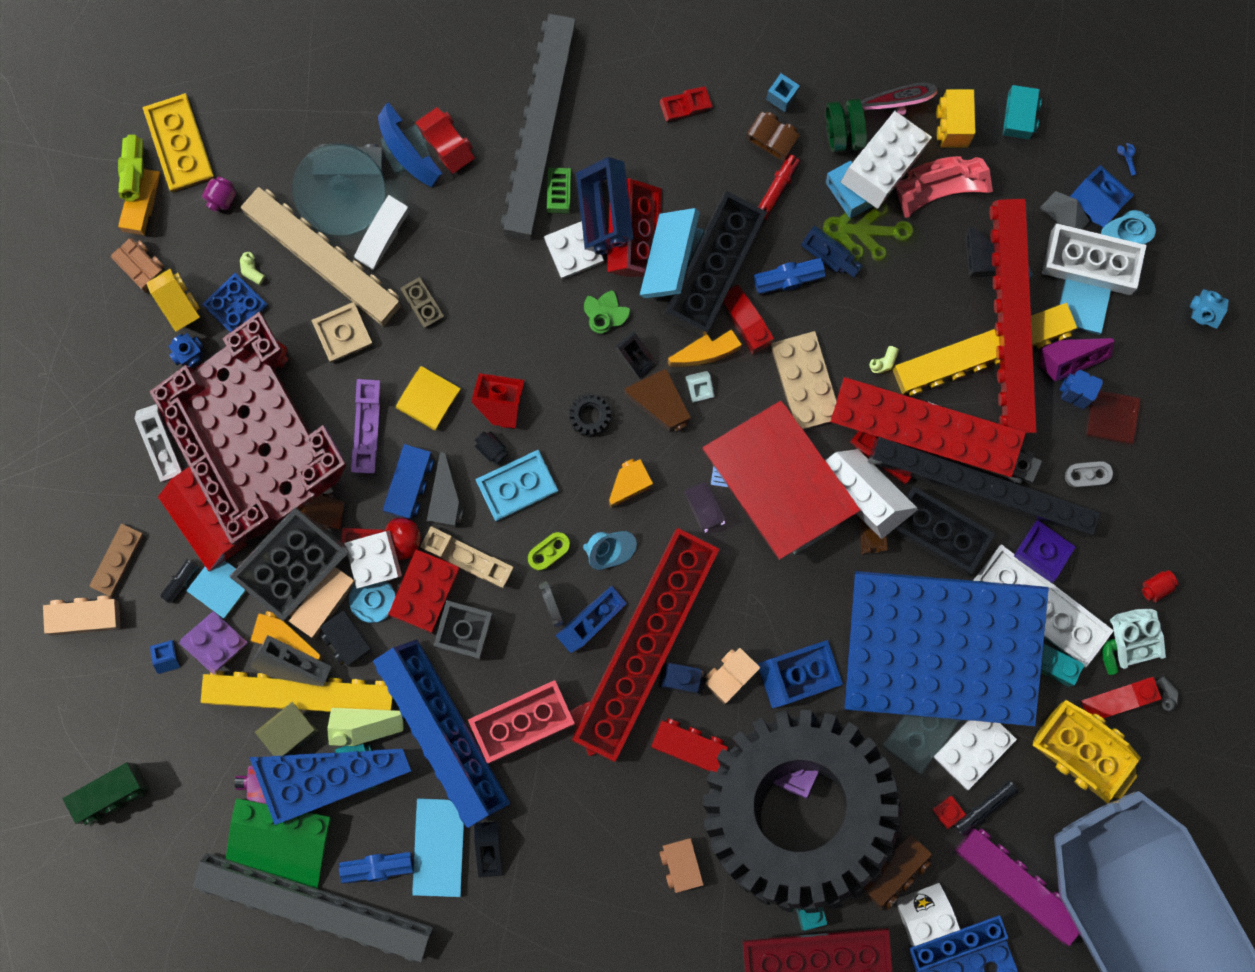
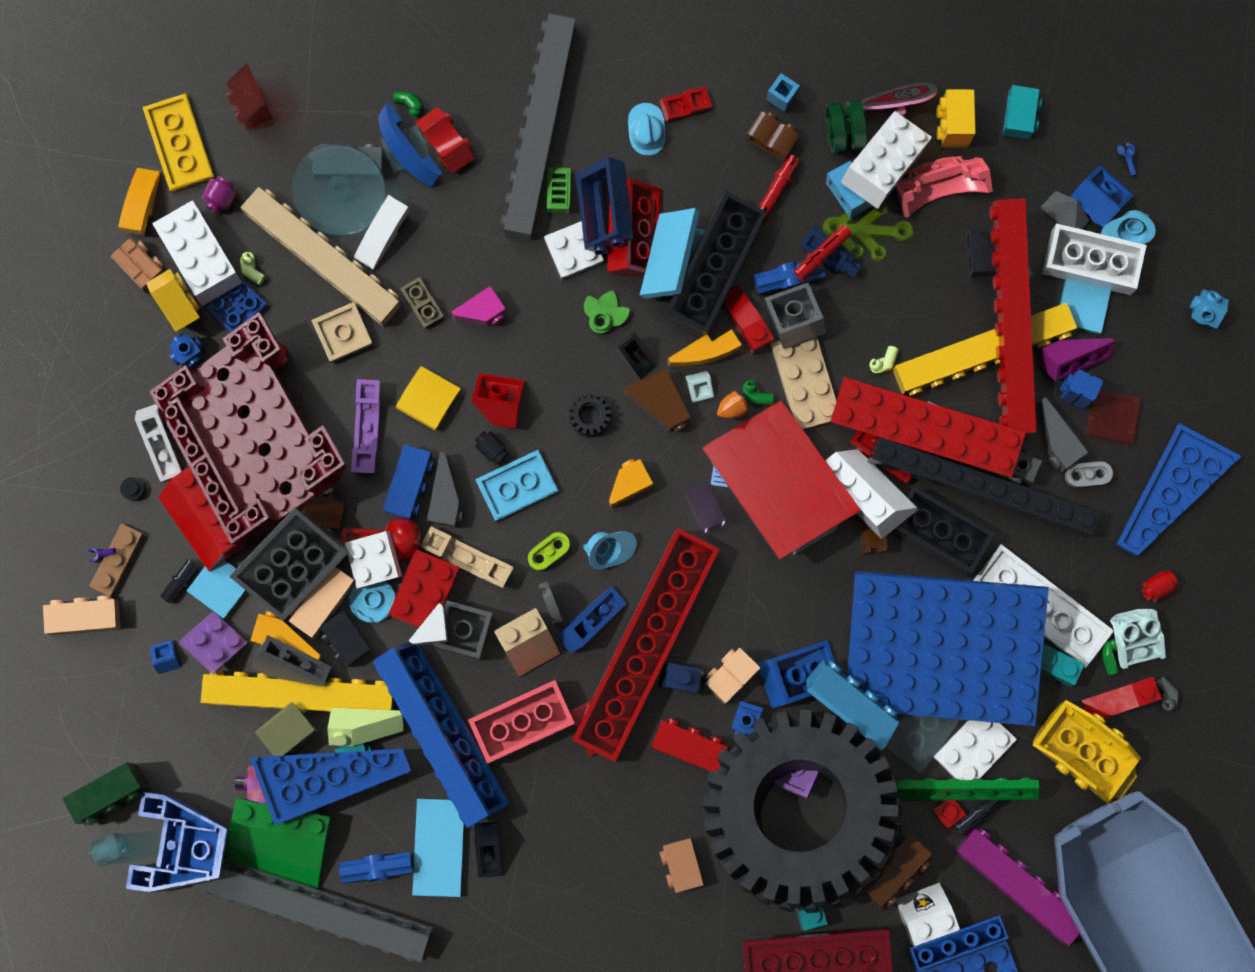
lime piece [118,135,144,202] -> none
dark purple plate [1014,520,1075,583] -> none
none -> dark purple hand [88,548,117,563]
none -> clear light blue slope [89,834,130,866]
none -> black plate [120,477,144,501]
none -> blue wedge [126,792,229,892]
none -> white brick [152,200,242,306]
none -> clear red slope [225,64,273,129]
none -> green arm [393,91,423,116]
none -> white slope [409,604,448,646]
none -> dark pink slope [452,286,506,326]
none -> tan slope [494,608,560,677]
none -> medium azure piece [628,103,666,156]
none -> orange plate [717,391,748,419]
none -> blue brick [731,701,763,736]
none -> green arm [742,380,773,405]
none -> dark grey brick [765,283,826,349]
none -> red pin [793,224,852,282]
none -> dark azure slope [806,659,899,750]
none -> green plate [895,778,1039,801]
none -> dark grey slope [1038,397,1088,472]
none -> blue wing [1115,423,1241,556]

